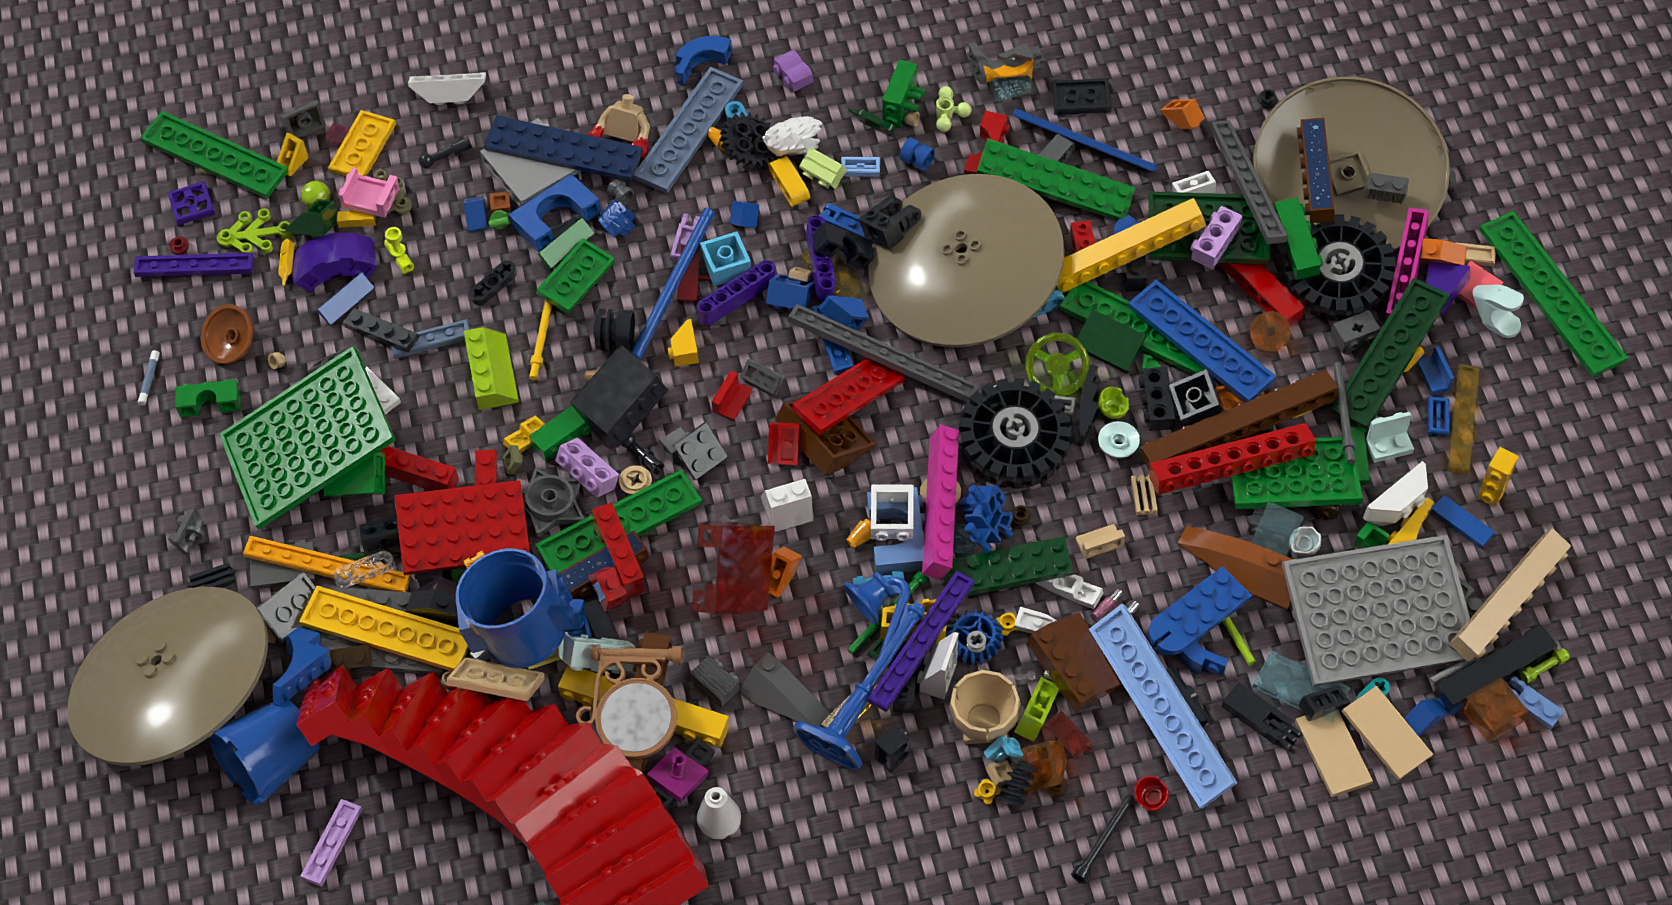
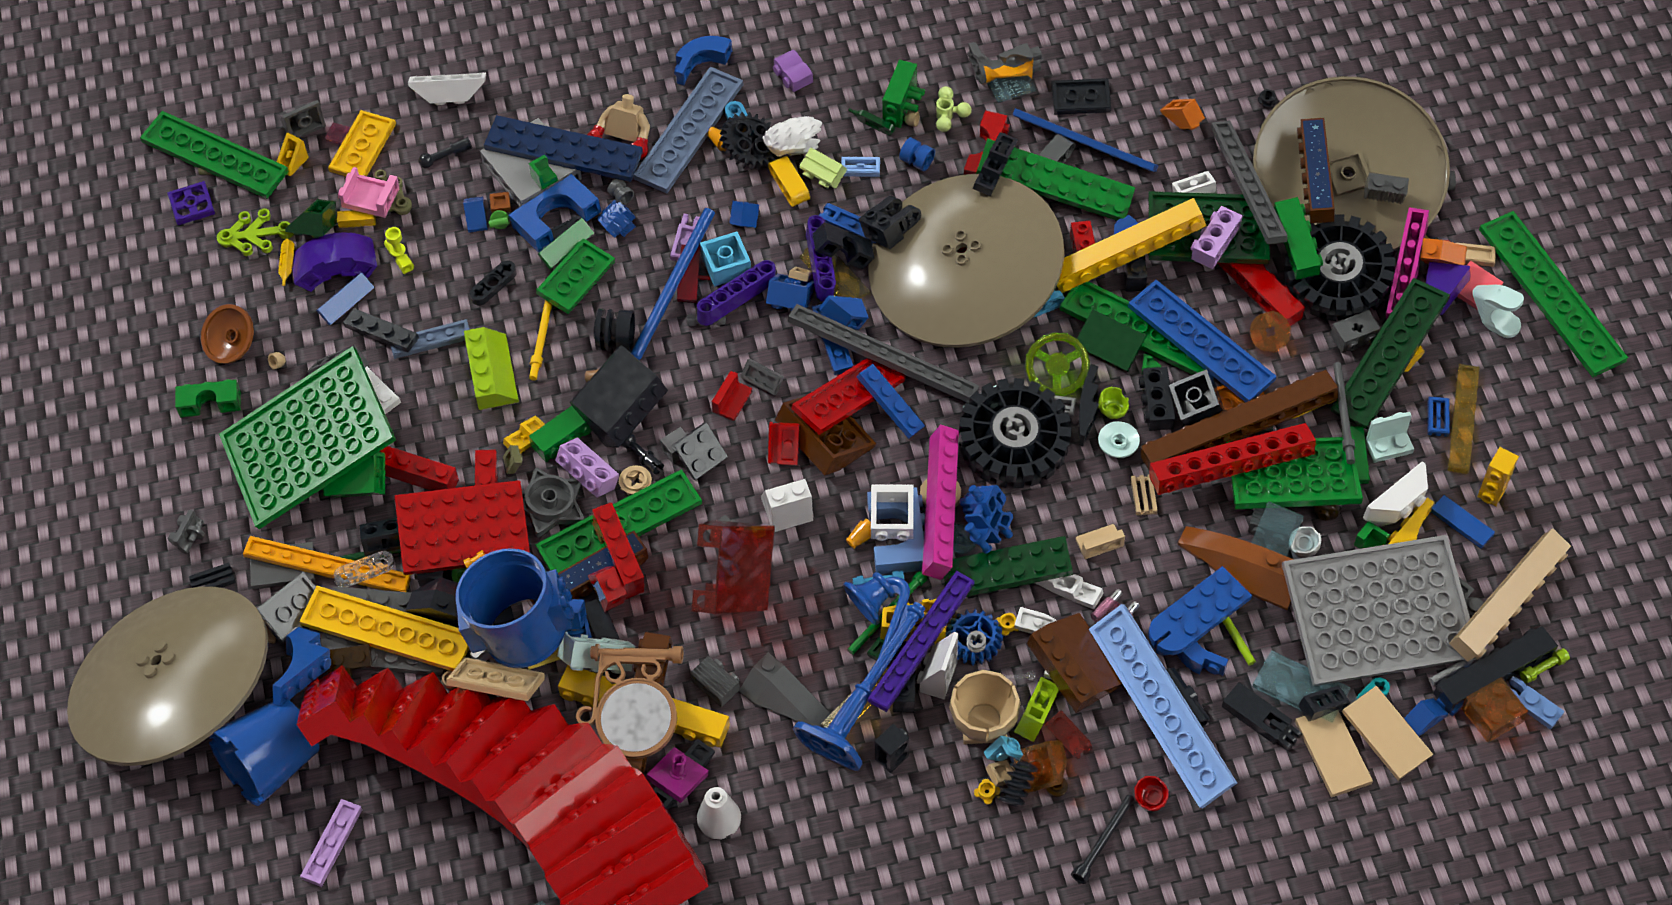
dark purple plate [133,253,254,277] -> none
sand blue bar [138,351,160,406] -> none
dark red plate [169,236,189,255] -> none
lime hair [301,181,331,207] -> none
yellow slope [668,319,699,367] -> none
orange slope [760,547,802,598] -> none
dark brown plate [1011,505,1031,526] -> none
blue panel [1416,346,1454,396] -> none
none -> green panel [528,155,558,190]
none -> blue plate [857,364,925,439]
none -> black slope [972,132,1018,196]

